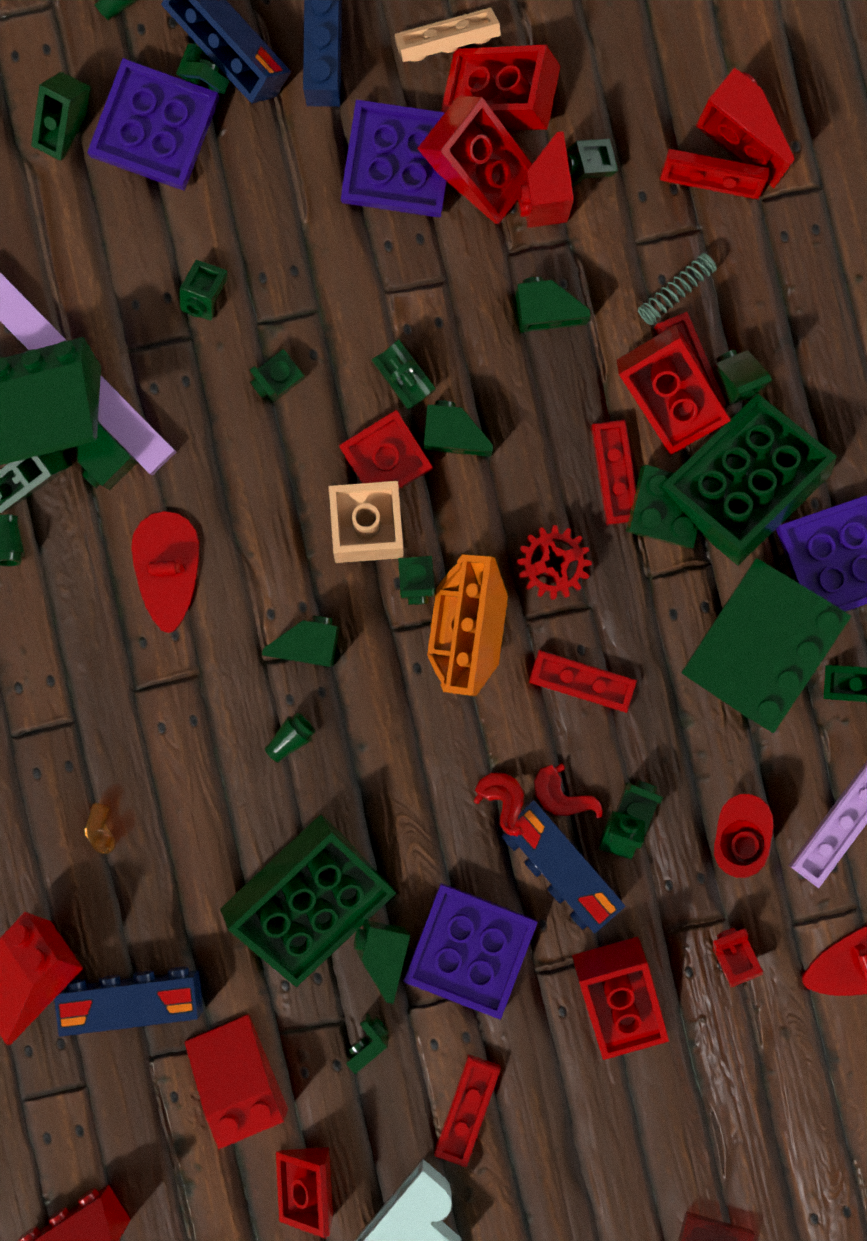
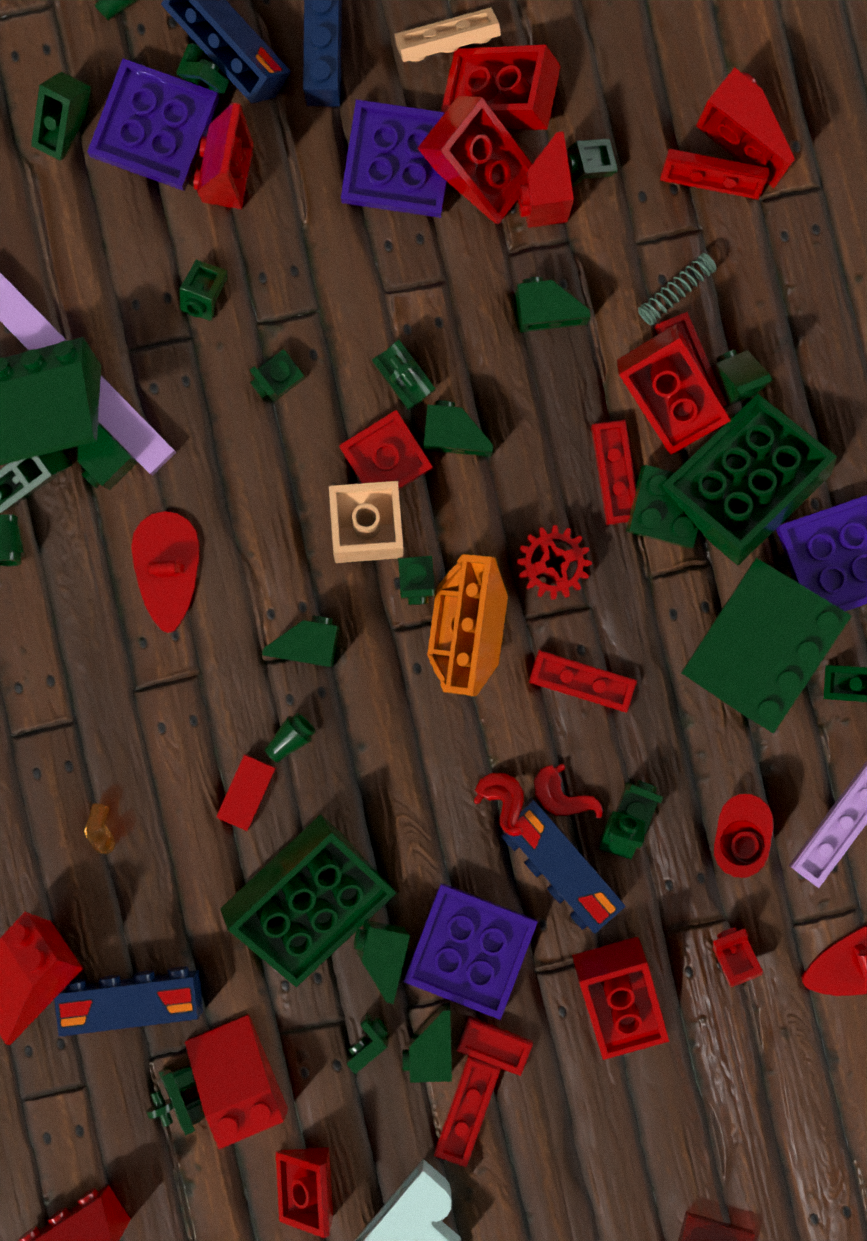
none -> dark green hips [146,1065,205,1136]
none -> red slope [194,103,254,209]
none -> red tile [216,754,276,831]
none -> dark green slope [403,1003,452,1083]
none -> red tile [456,1016,533,1076]

